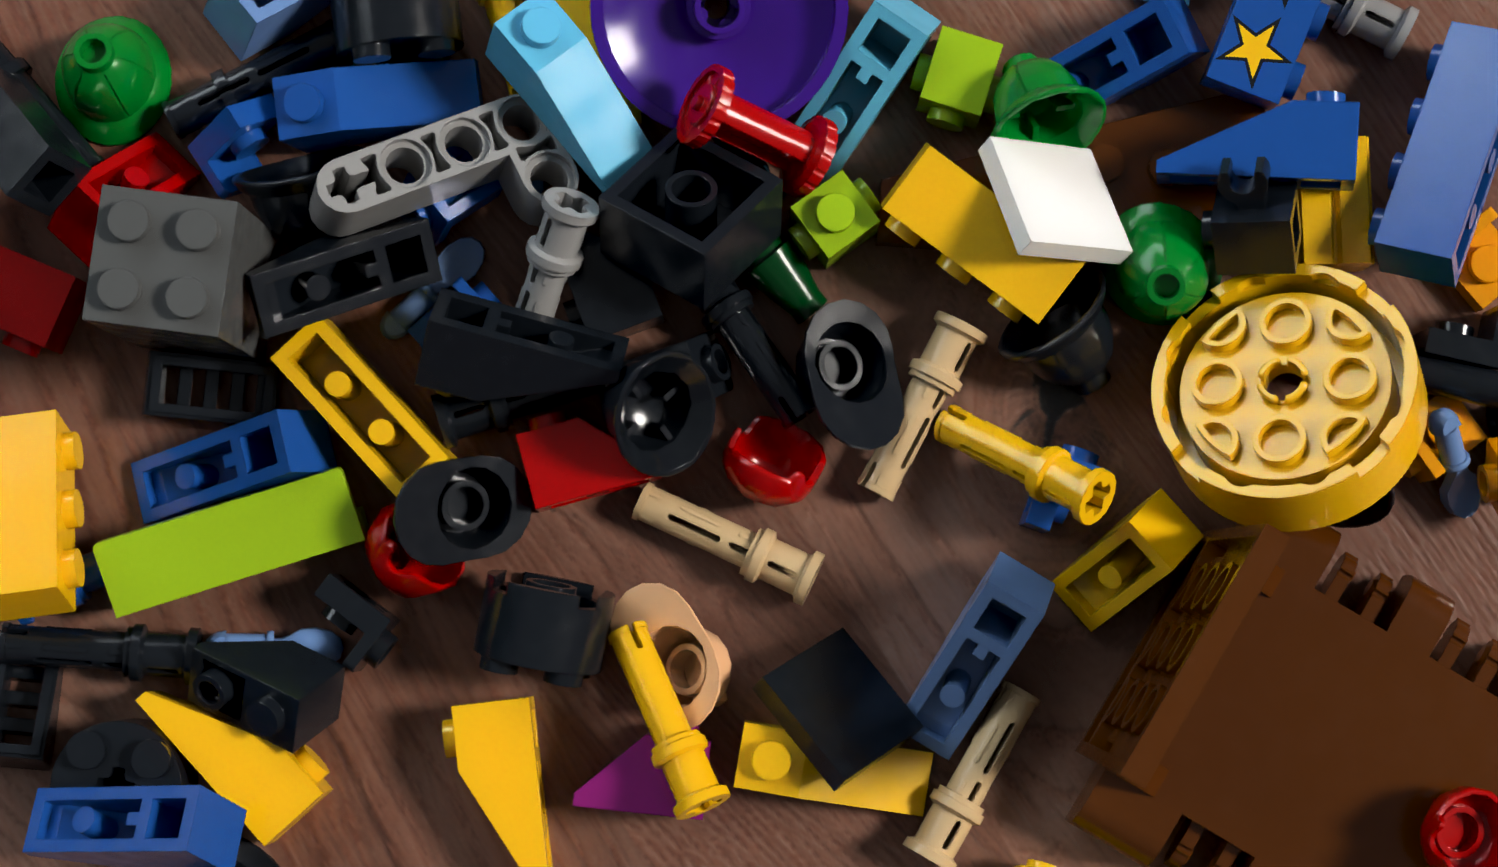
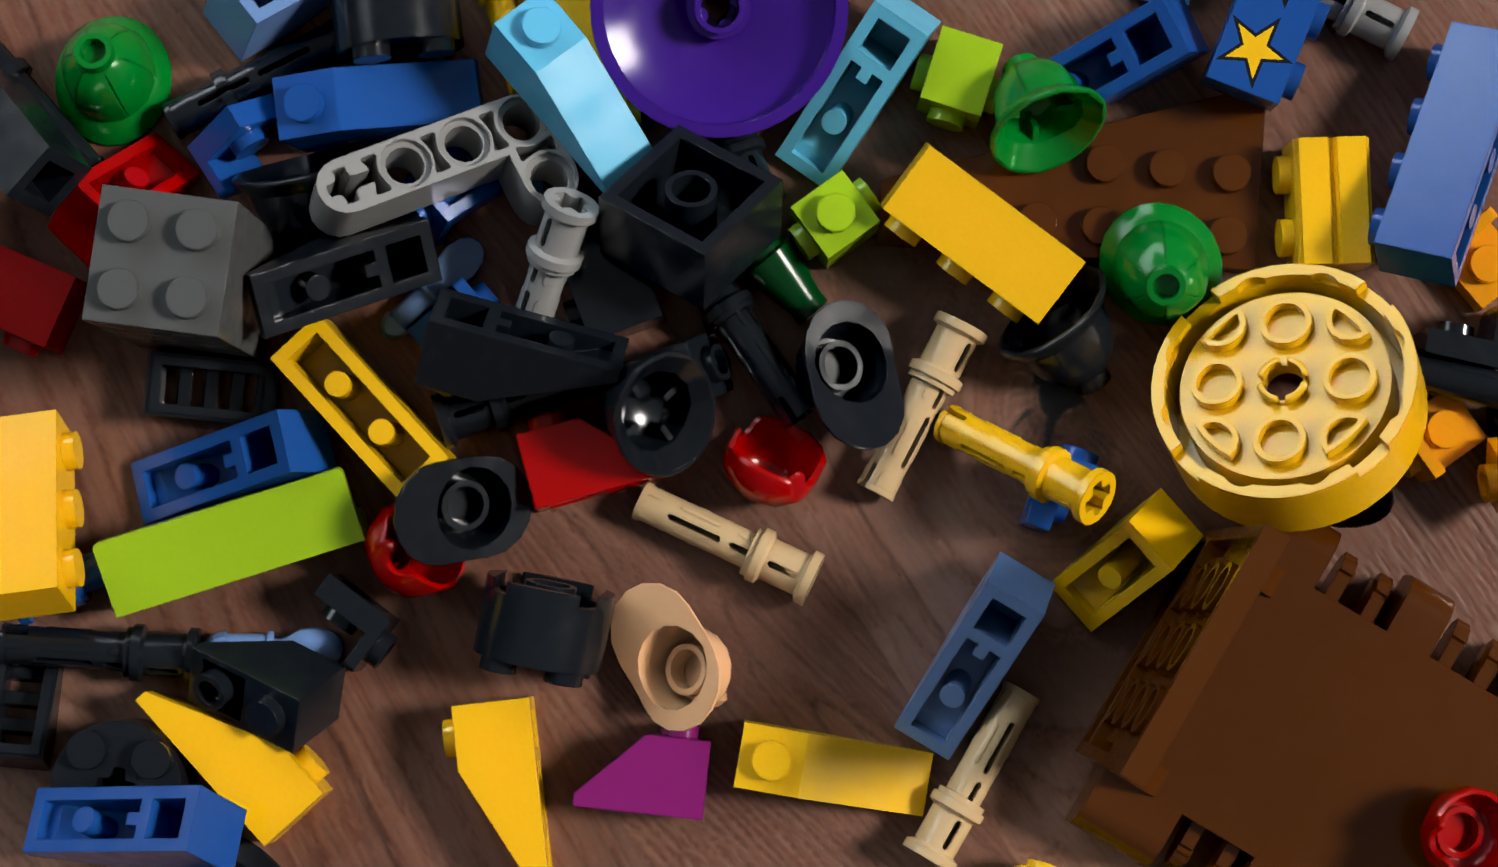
yellow pin [607,620,731,820] -> none
red hose [676,64,838,198] -> none
black tile [752,628,924,791] -> none
white tile [978,136,1133,265] -> none
blue slope [1156,91,1360,191] -> none
black brick [1201,157,1302,275] -> none
medium blue piece [1428,407,1481,518] -> none

